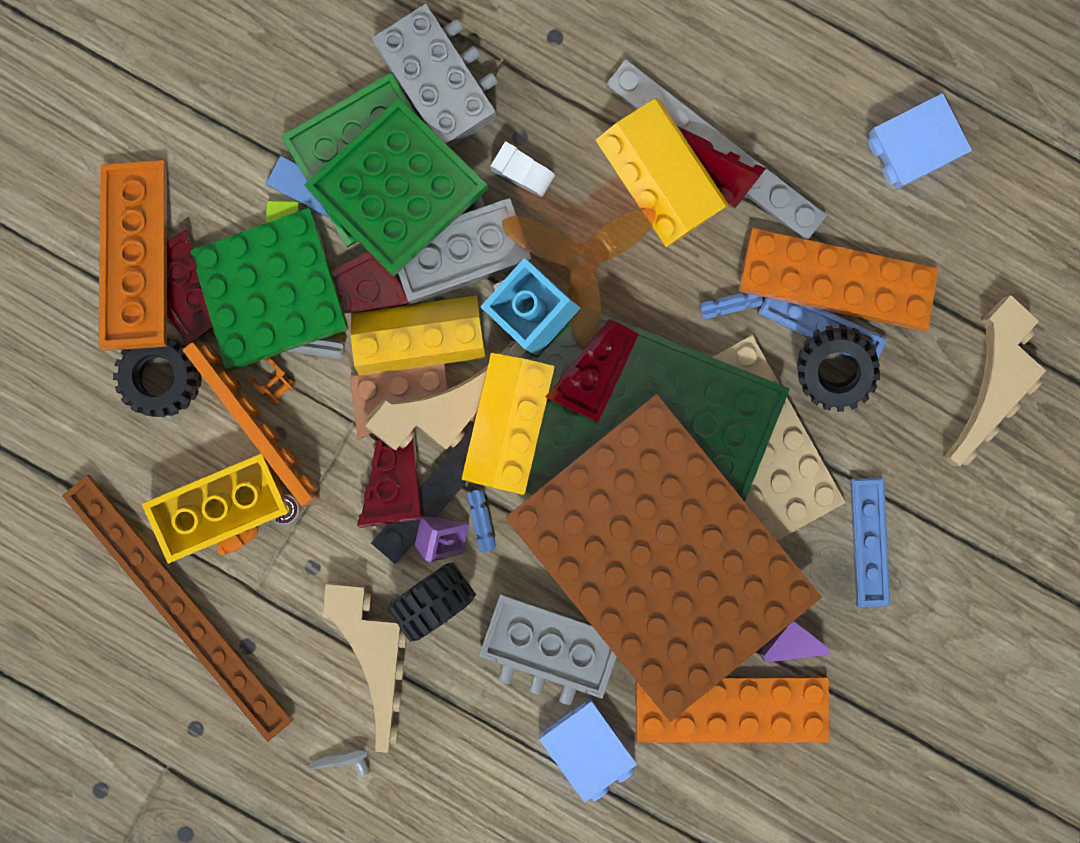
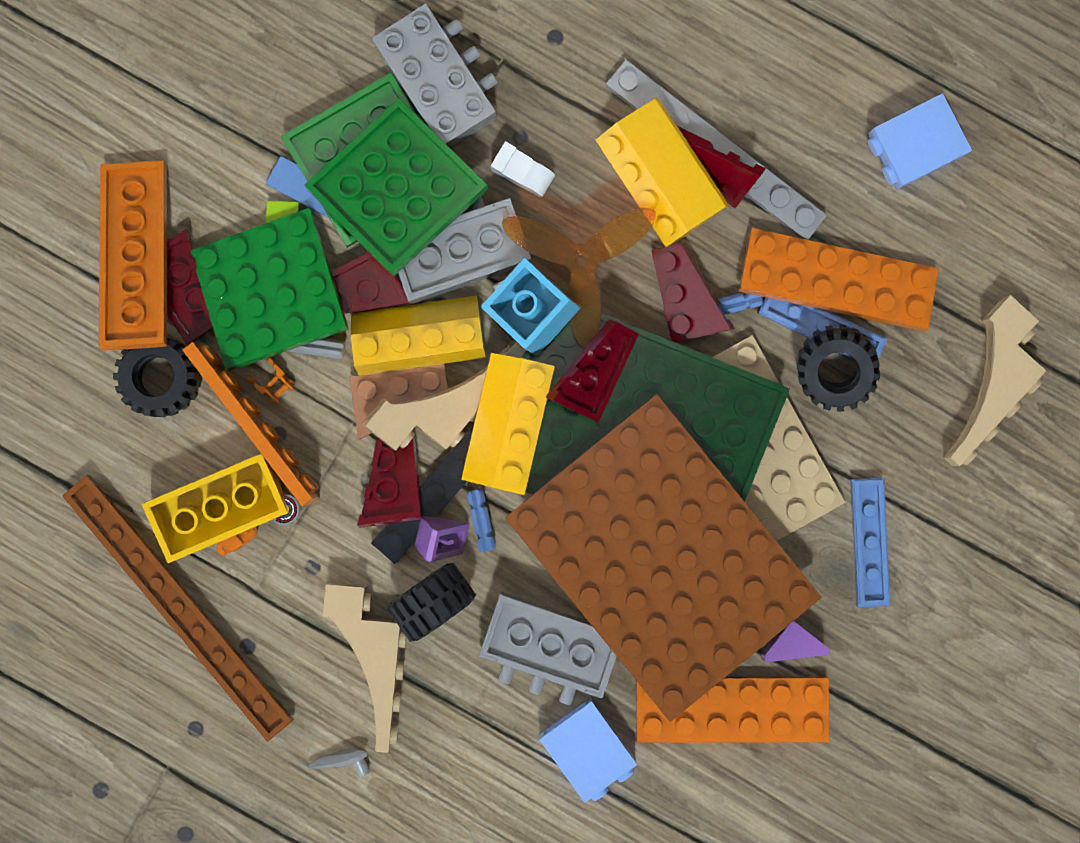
none -> dark red wing [651,242,735,343]

